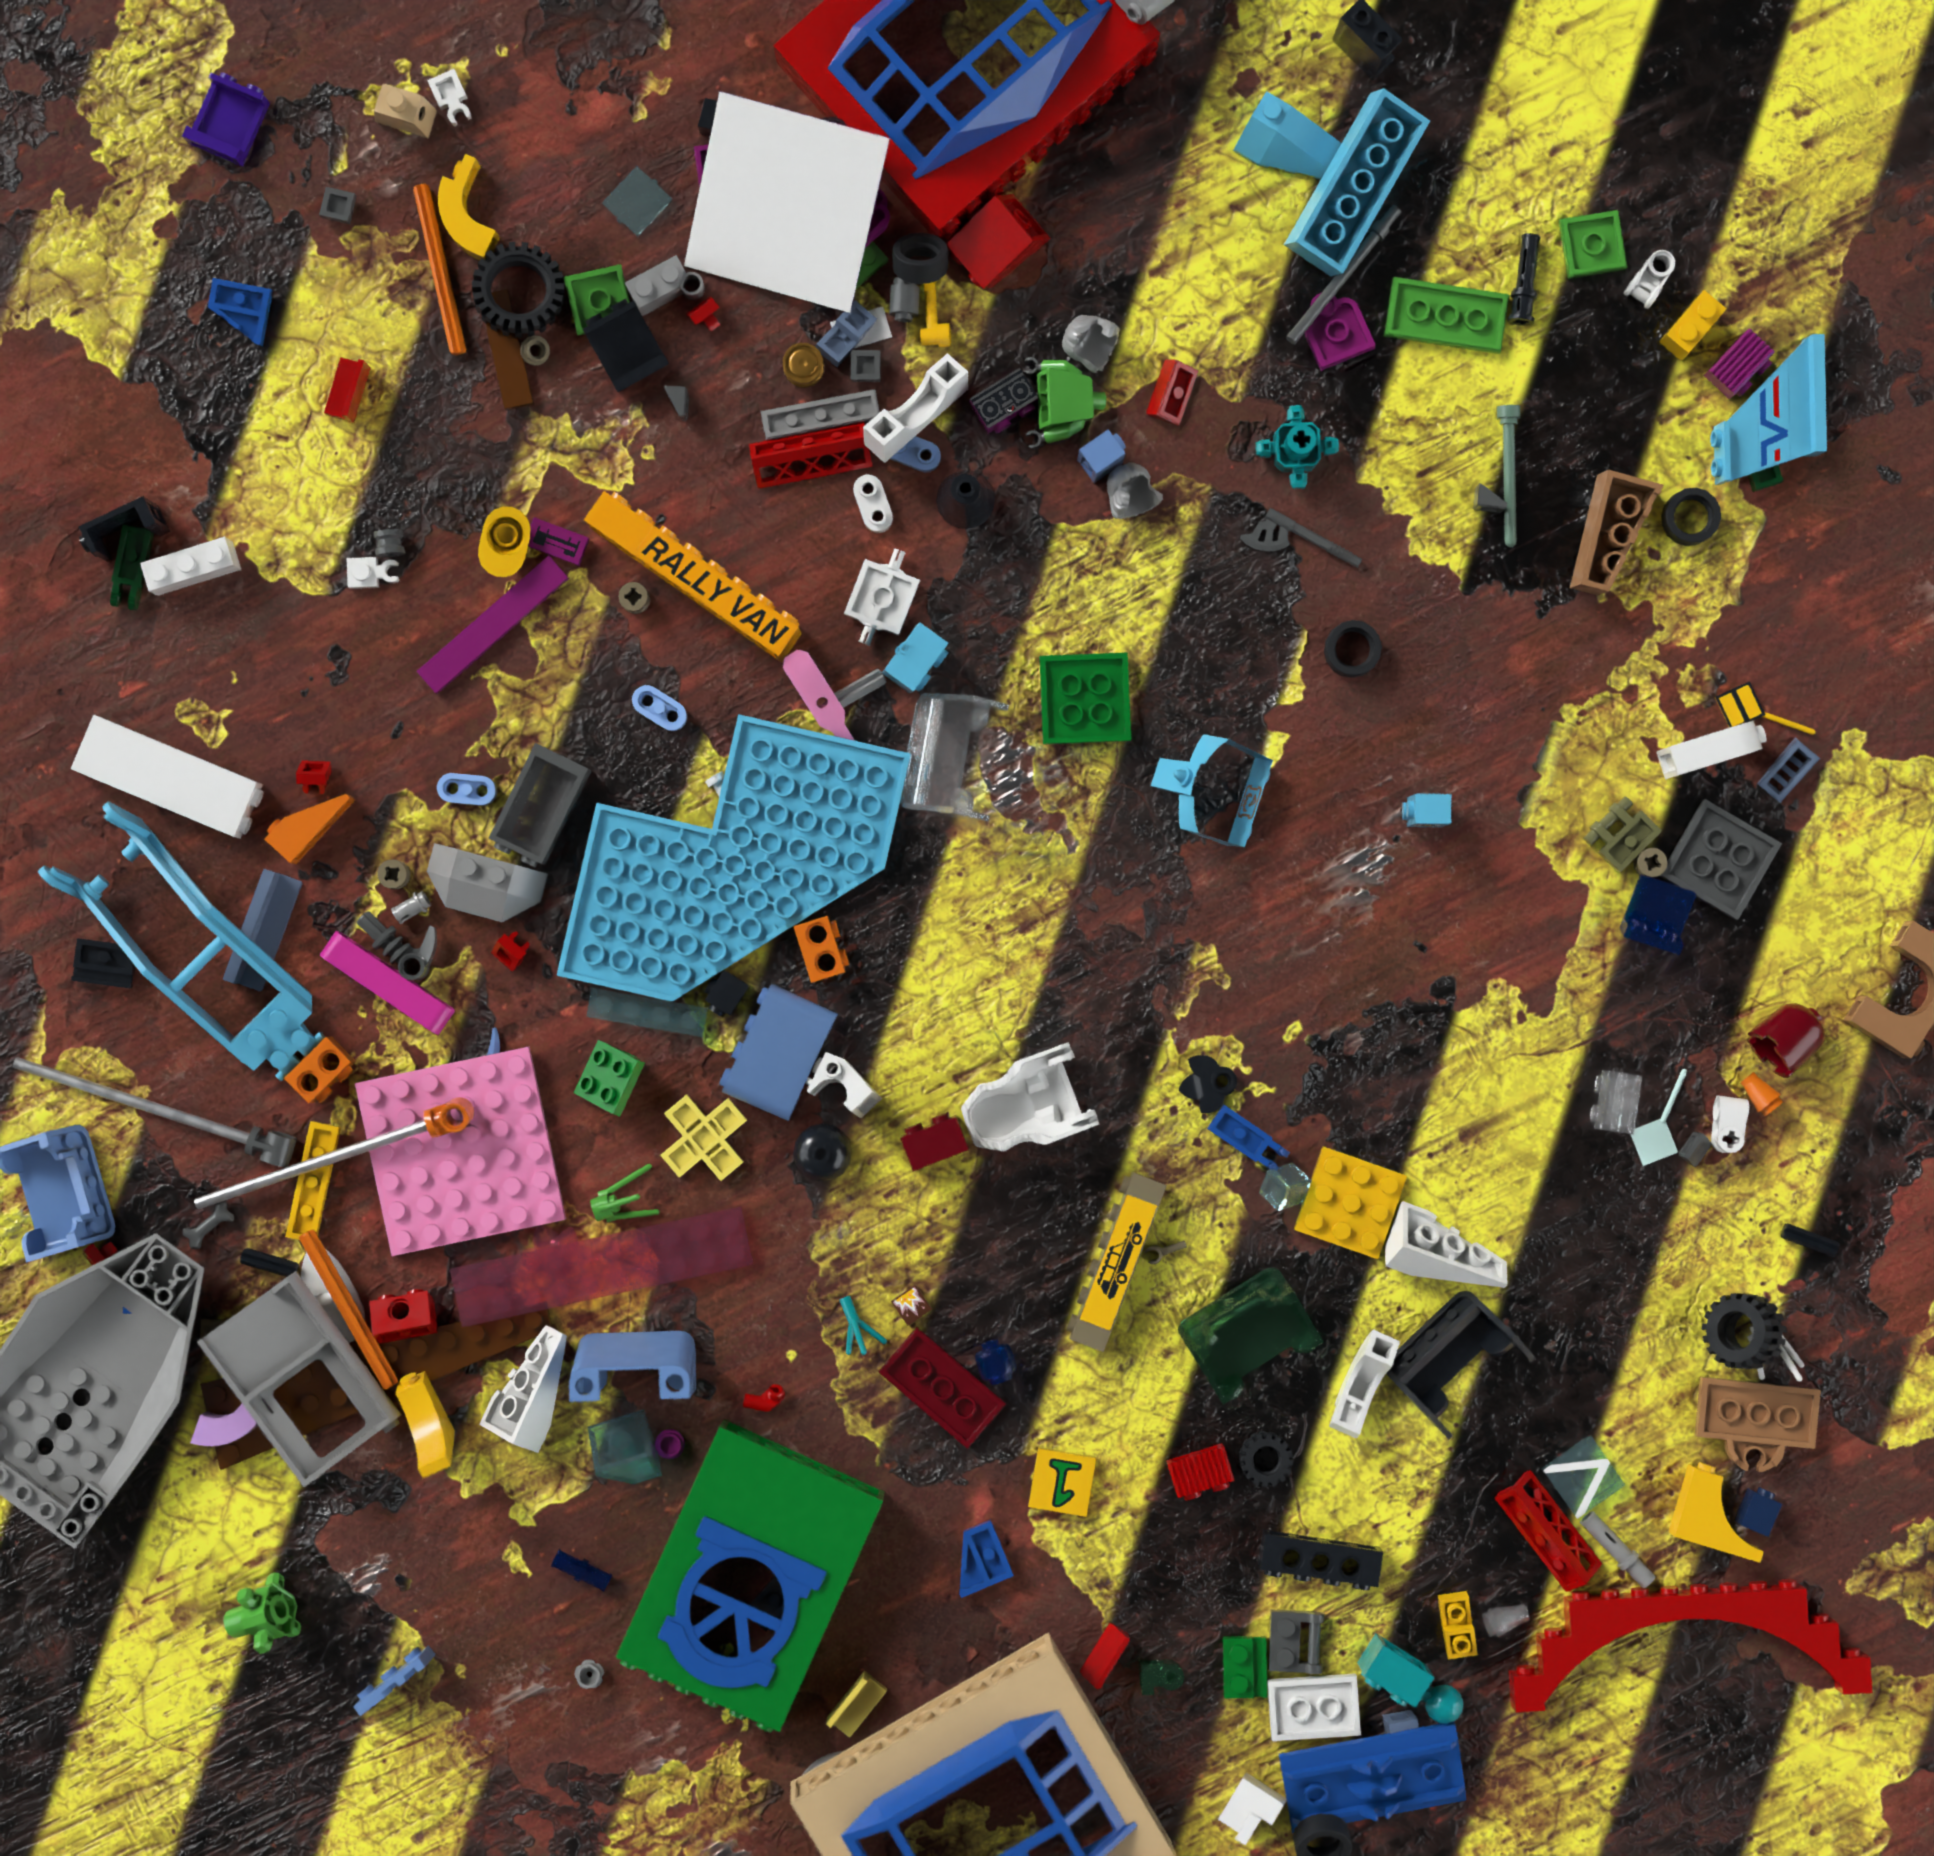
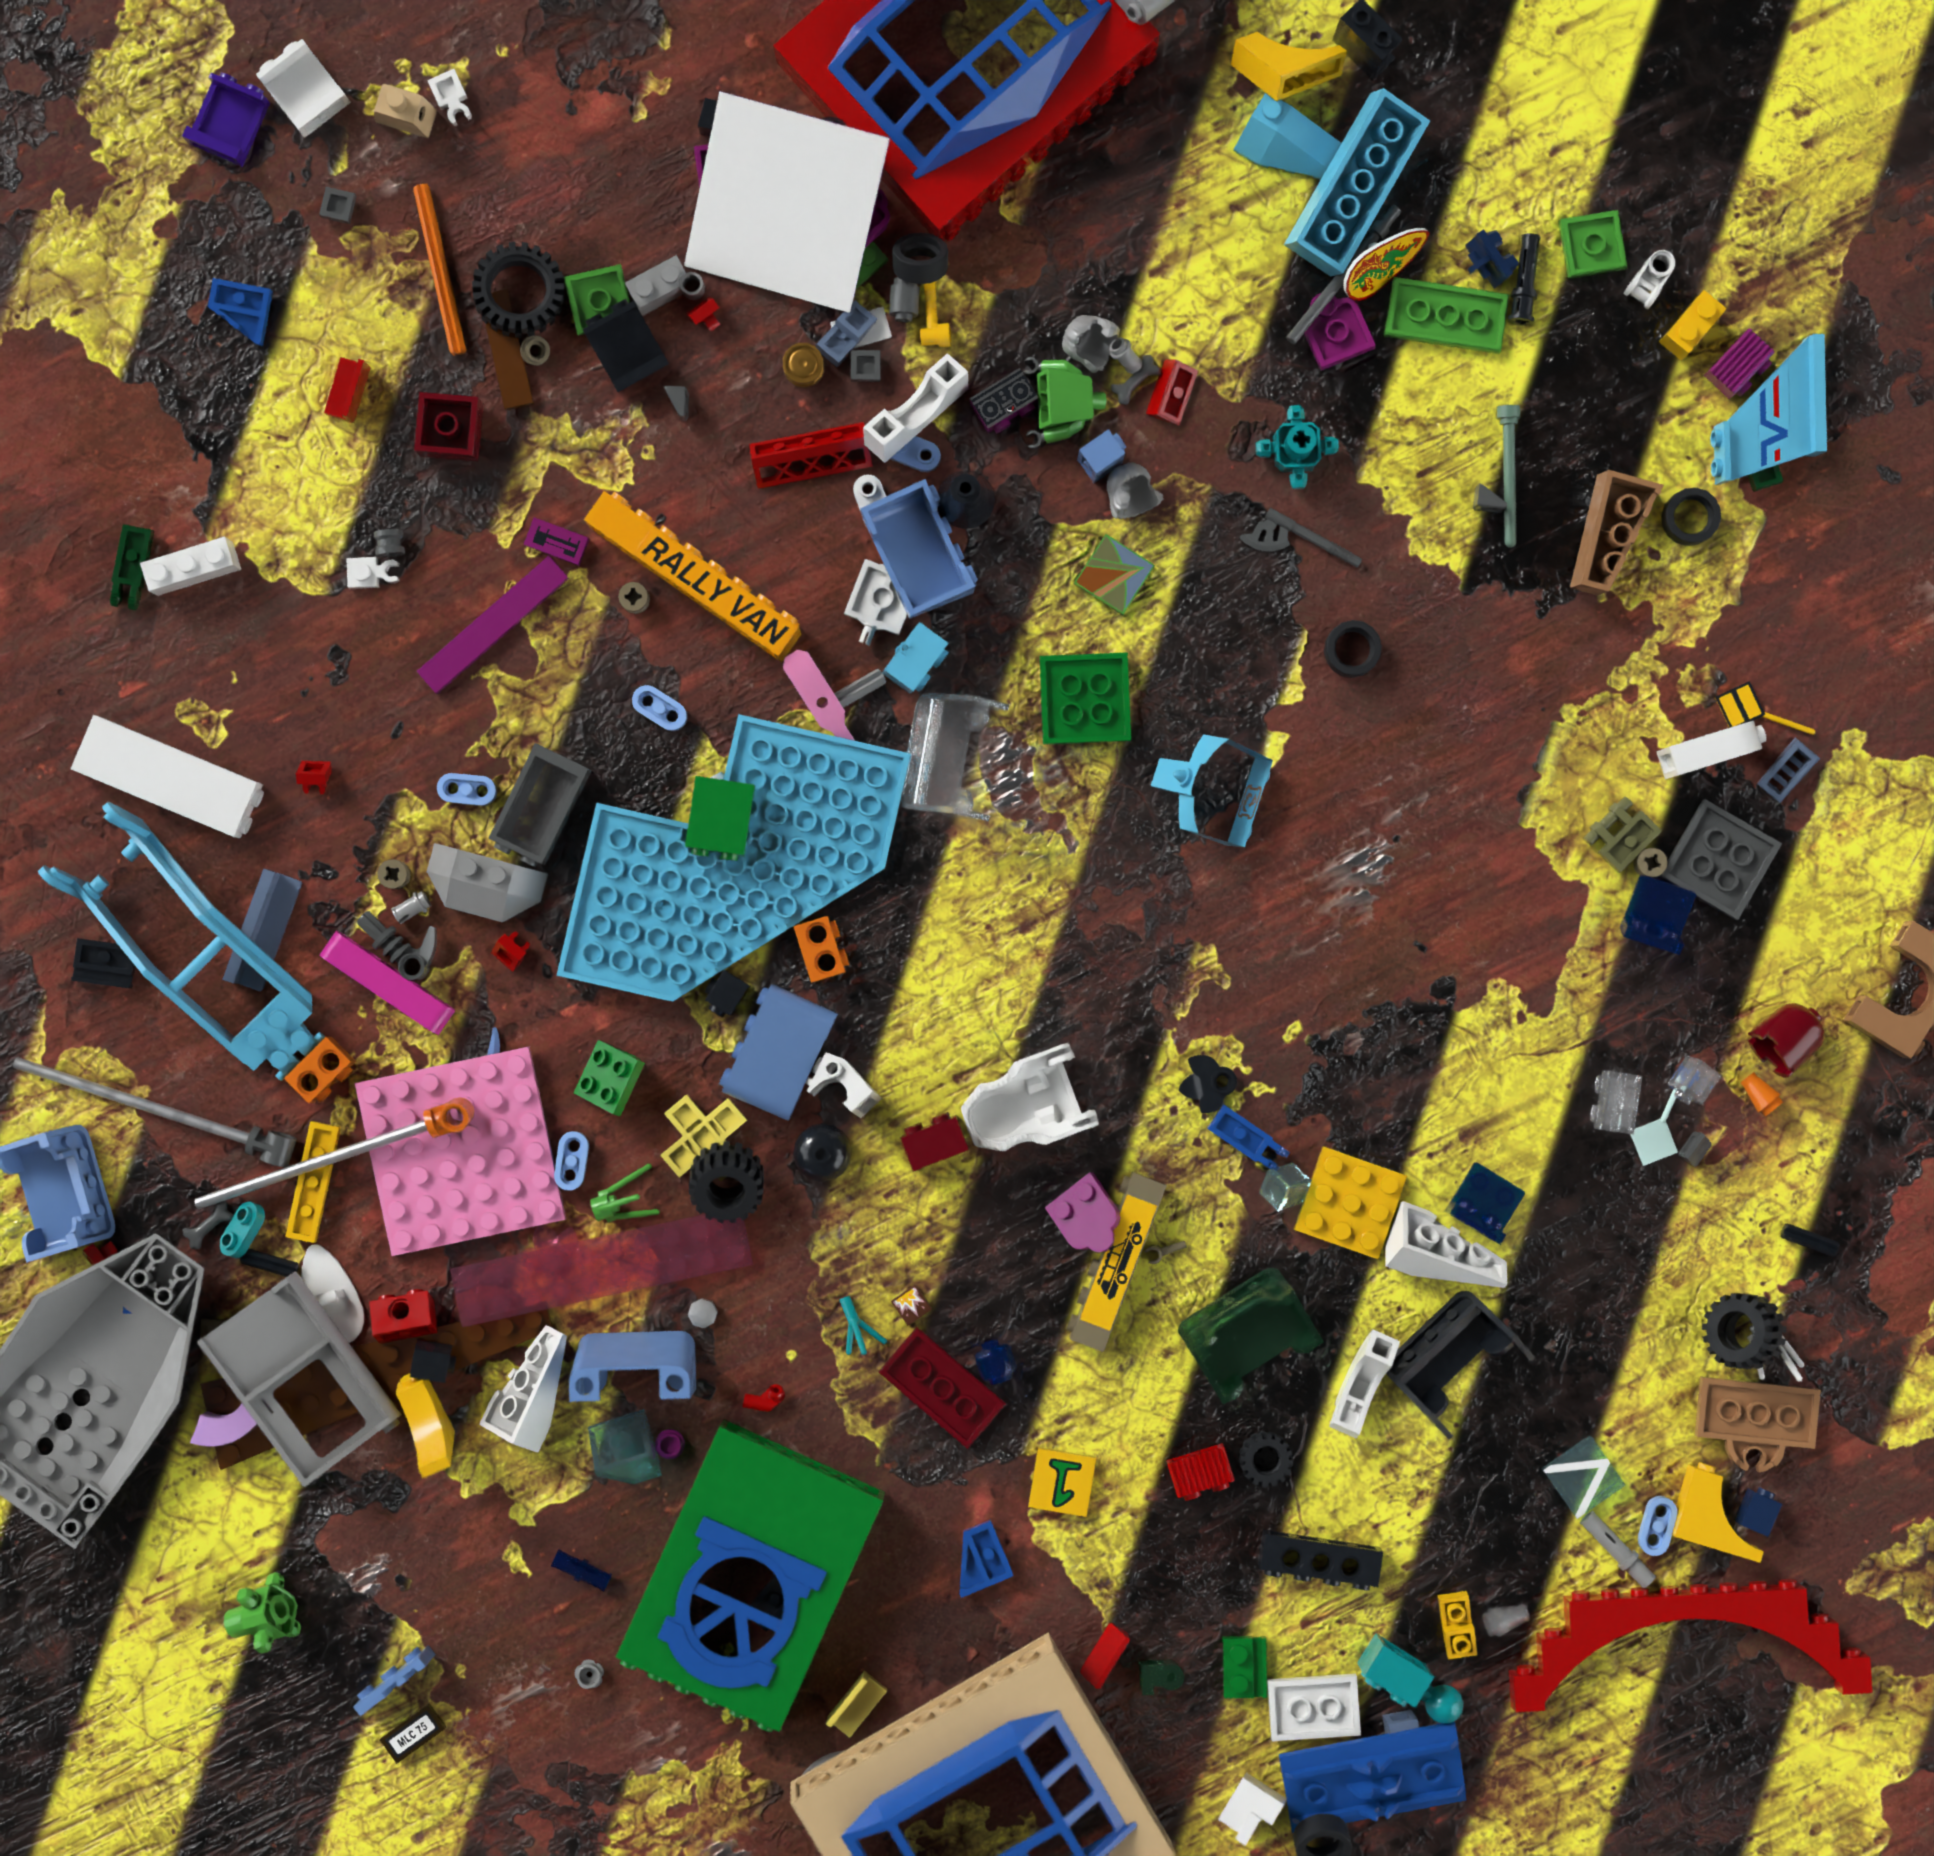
black panel [78,496,171,562] -> none
orange slope [264,794,356,864] -> none
orange axle [299,1229,398,1390] -> none
yellow arch [438,154,500,260] -> none
yellow piece [478,506,530,577] -> none
clear light blue plate [586,988,708,1037] -> none
clear light blue piece [602,166,672,237] -> none
light grey tile [760,389,880,441] -> none
red slope [946,194,1051,289] -> none
dark grey plate [1268,1609,1324,1674] -> none
medium azure brick [1402,794,1451,827] -> none
red fence [1494,1470,1602,1592] -> none
white piece [1711,1095,1749,1153] -> none
none -> teal plate [220,1201,265,1259]
none -> white panel [256,39,351,138]
none -> tile [380,1703,446,1764]
none -> black brick [410,1339,457,1383]
none -> dark red brick [414,392,484,462]
none -> light blue plate [554,1131,589,1190]
none -> green panel [685,776,756,861]
none -> light grey tile [688,1298,718,1328]
none -> black tyre [689,1141,764,1223]
none -> medium blue windscreen [860,479,978,619]
none -> magenta plate [1045,1172,1120,1252]
none -> tile [1074,534,1155,616]
none -> light grey pin [1109,337,1143,374]
none -> dark grey piece [1111,355,1161,405]
none -> yellow arch [1231,31,1347,101]
none -> shield [1344,228,1429,301]
none -> clear blue bracket [1444,1162,1525,1245]
none -> dark blue hips [1465,230,1519,289]
none -> light blue plate [1637,1496,1678,1556]
none -> clear brick [1667,1056,1722,1105]

